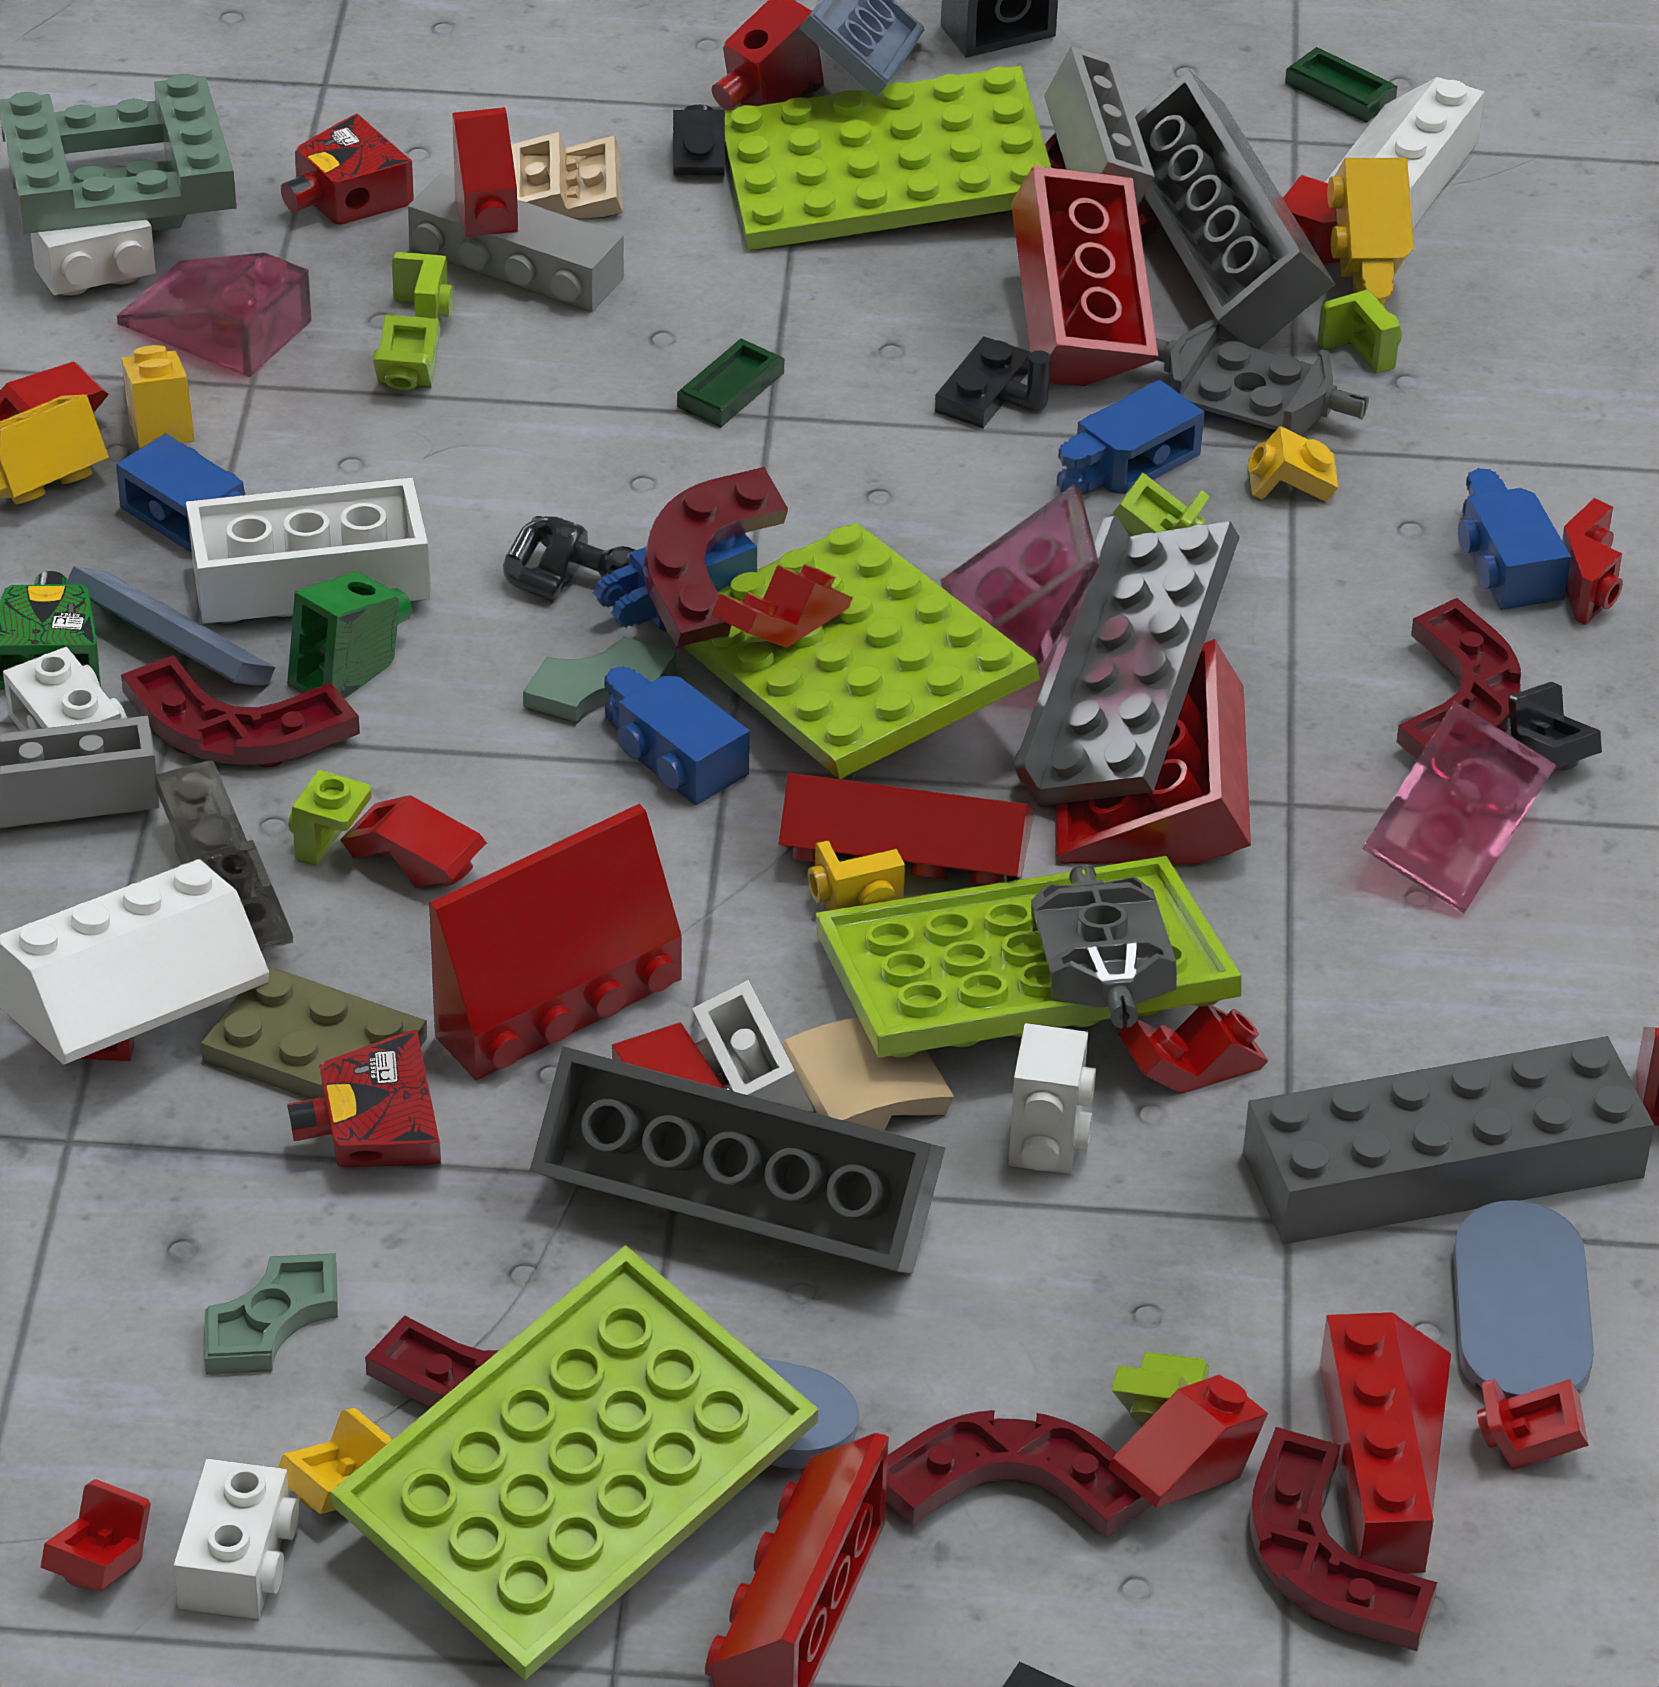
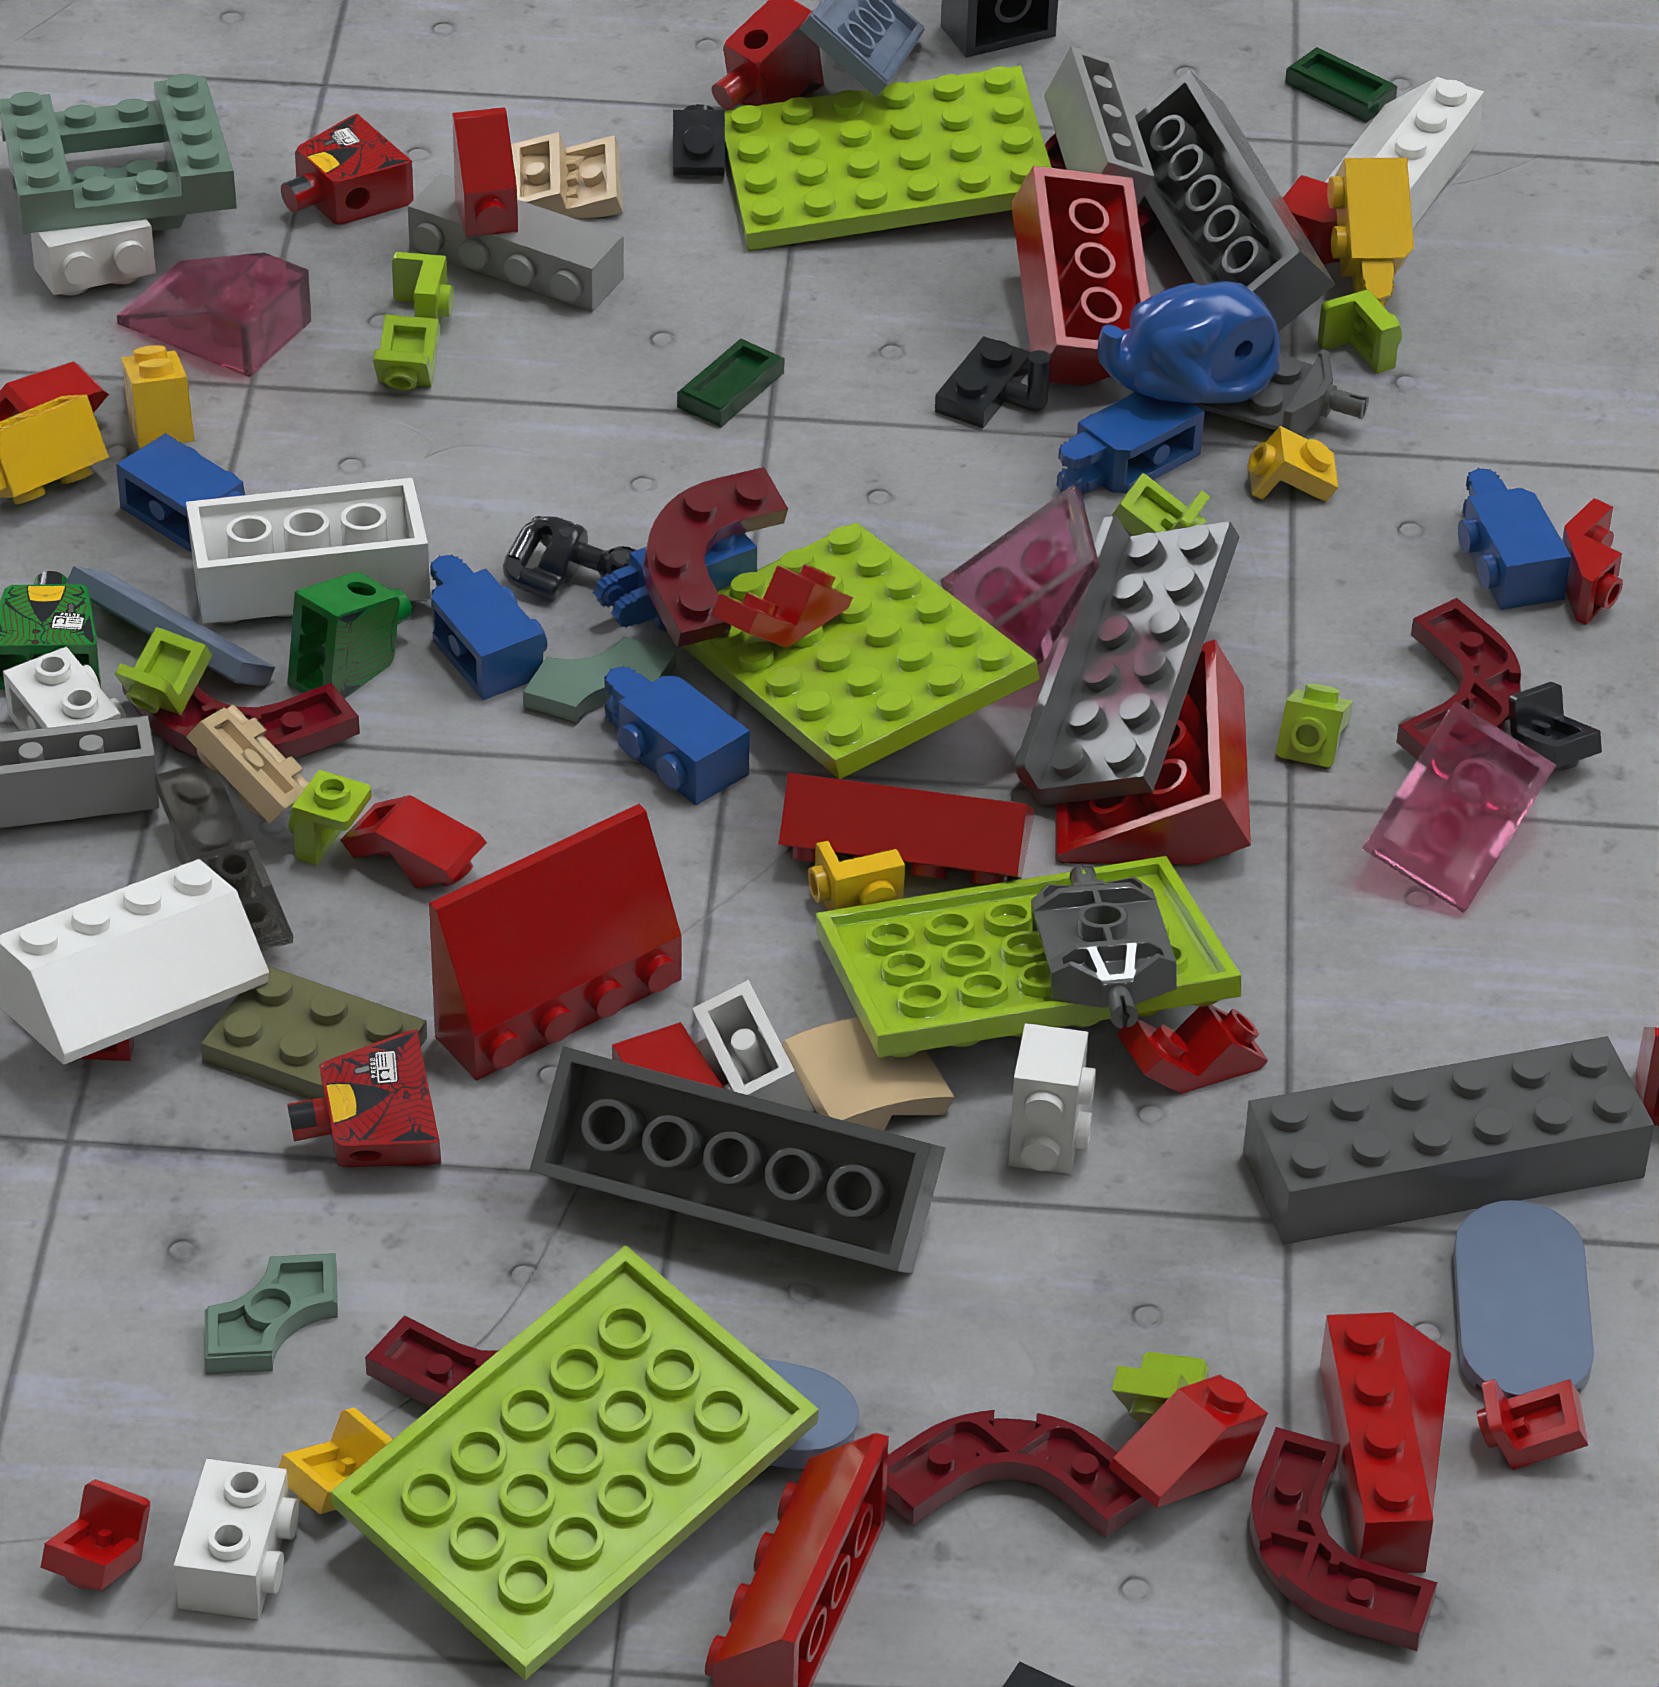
none -> lime bracket [114,627,213,715]
none -> tan plate [186,704,309,824]
none -> blue hinge [430,554,548,700]
none -> blue piece [1098,281,1280,404]
none -> lime bracket [1276,683,1353,768]

